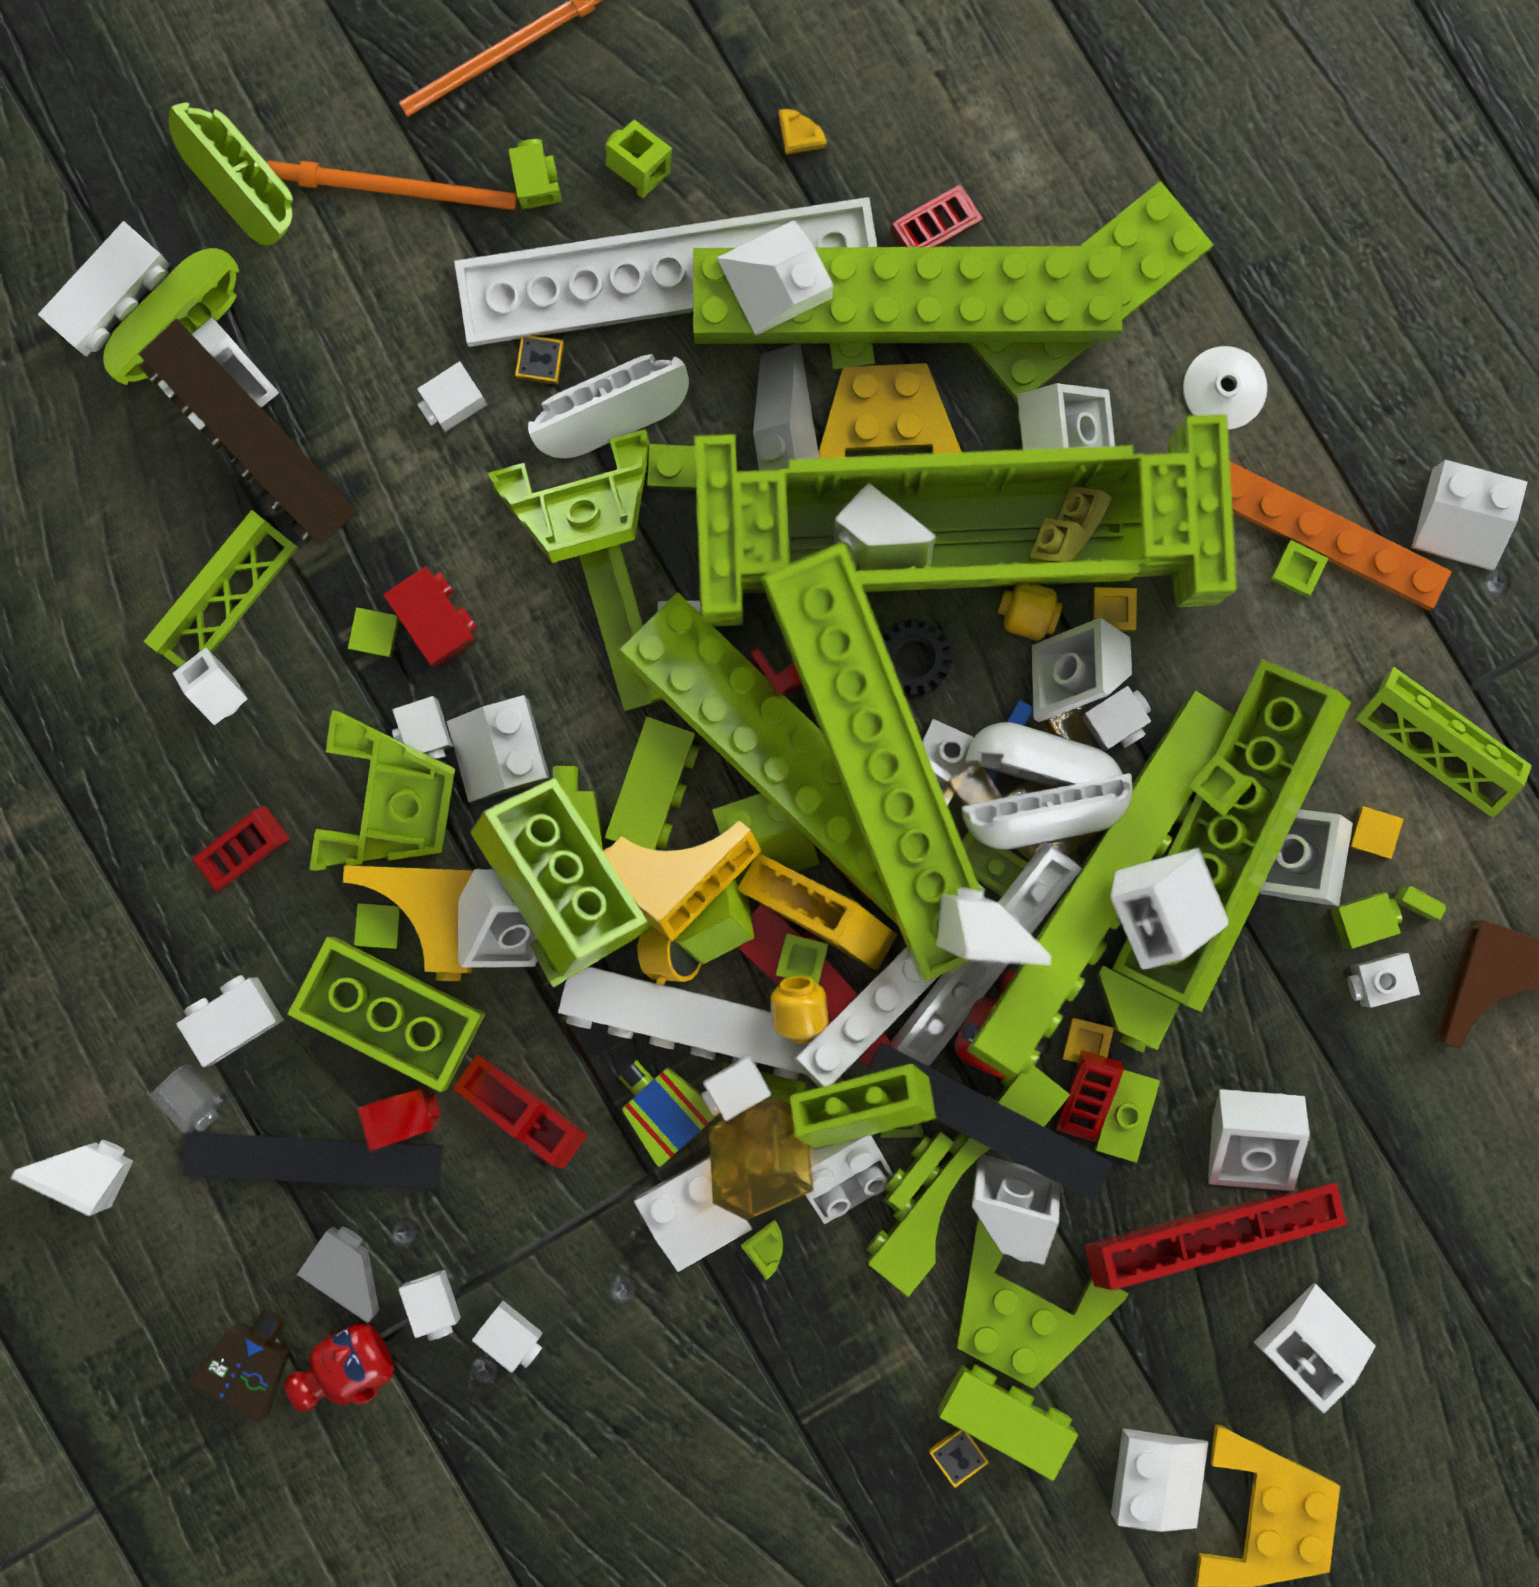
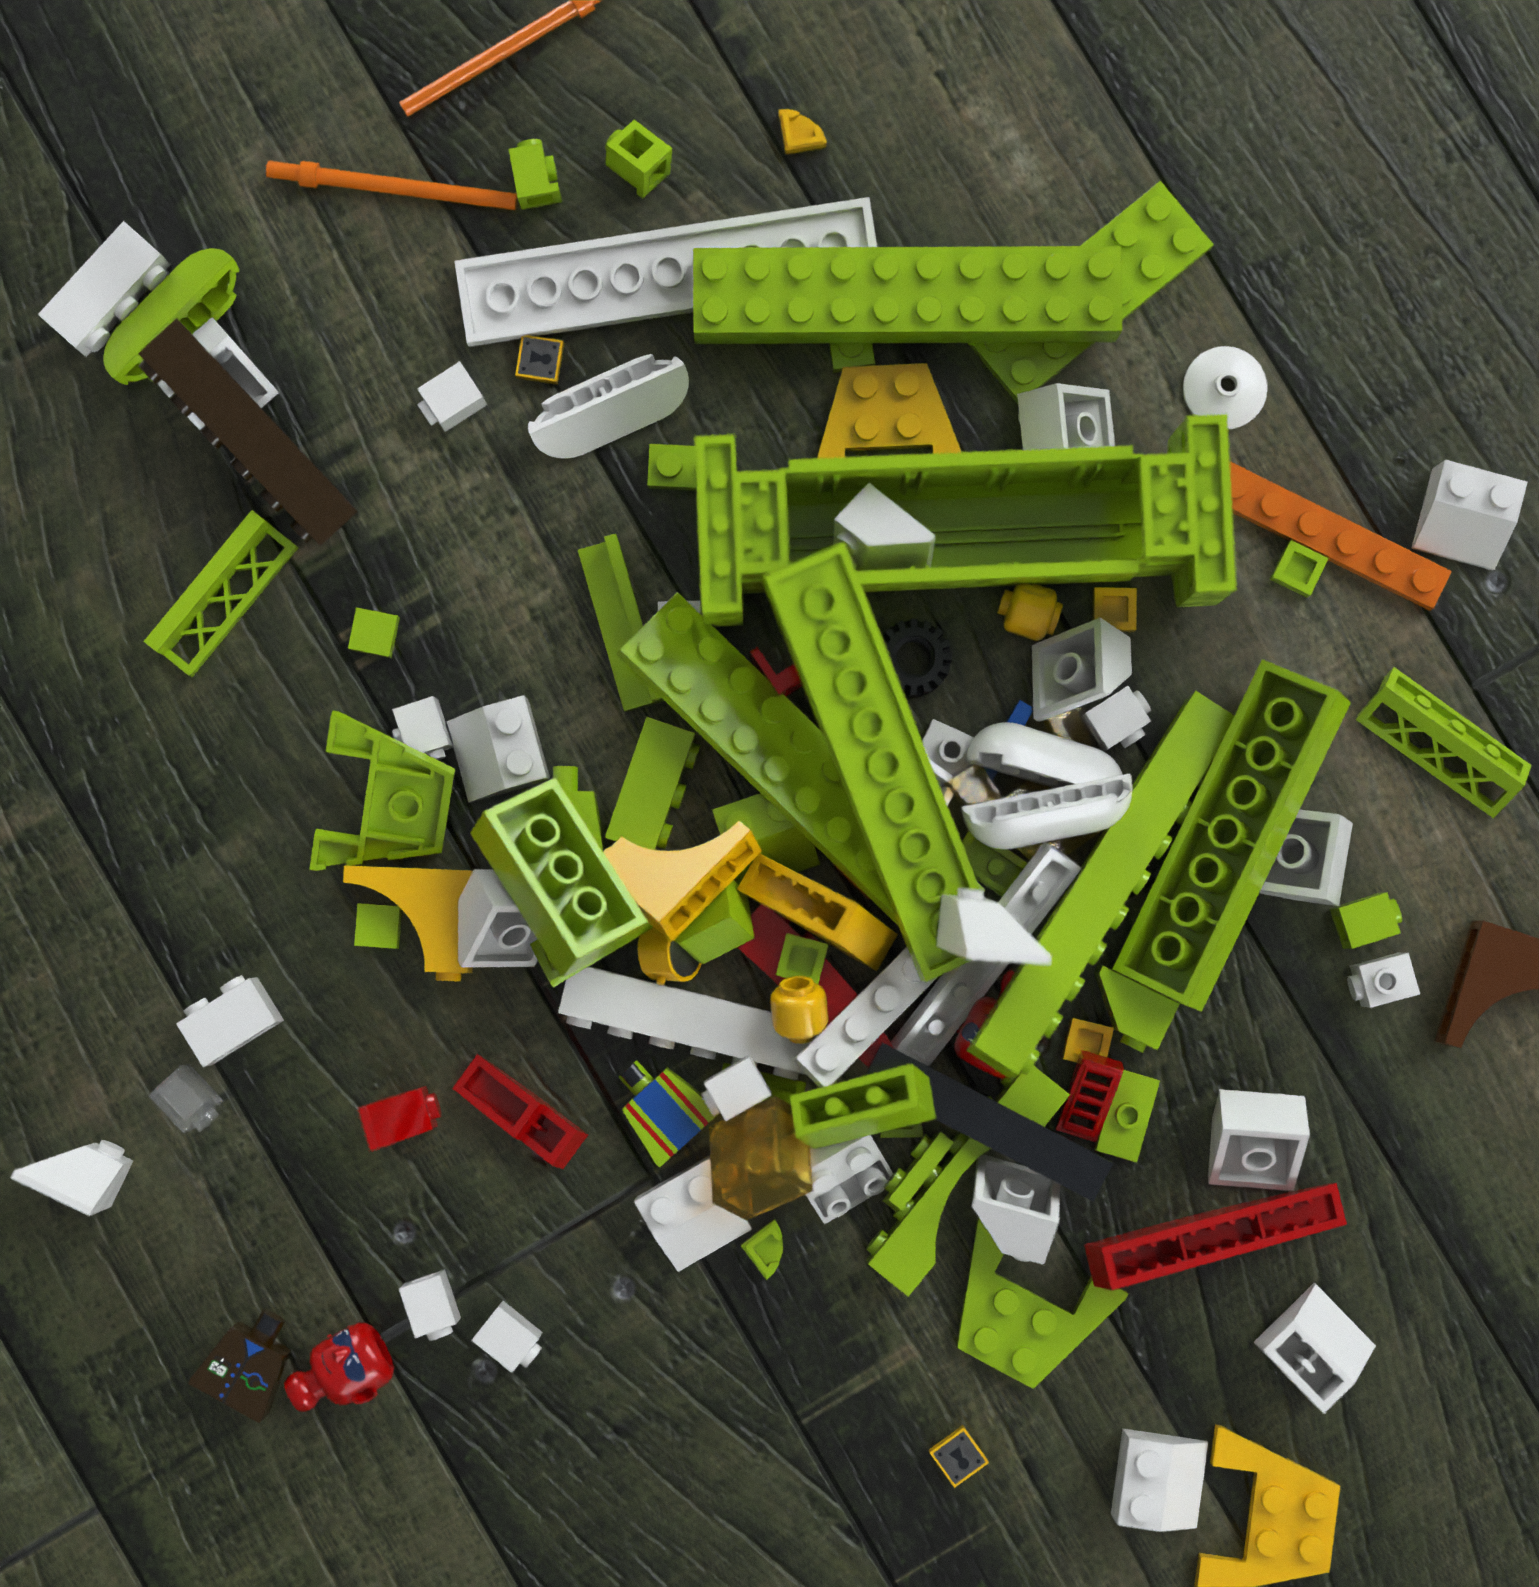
lime brick [168,103,293,246] -> none
white brick [173,647,248,725] -> none
black tile [183,1131,443,1189] -> none
red slope [192,806,289,893] -> none
lime brick [288,937,486,1092] -> none
light grey slope [297,1226,379,1323] -> none
red brick [383,566,477,669] -> none
lime wing [488,429,650,563] -> none
white slope [717,220,834,336] -> none
light grey slope [753,344,819,471] -> none
slope [890,184,983,247] -> none
lime brick [937,1364,1078,1481] -> none
light yellow slope [1030,486,1112,563] -> none
white slope [1111,848,1229,970] -> none
lime tile [1188,753,1253,816] -> none
yellow tile [1349,806,1404,860] -> none
lime tile [1394,886,1447,921] -> none

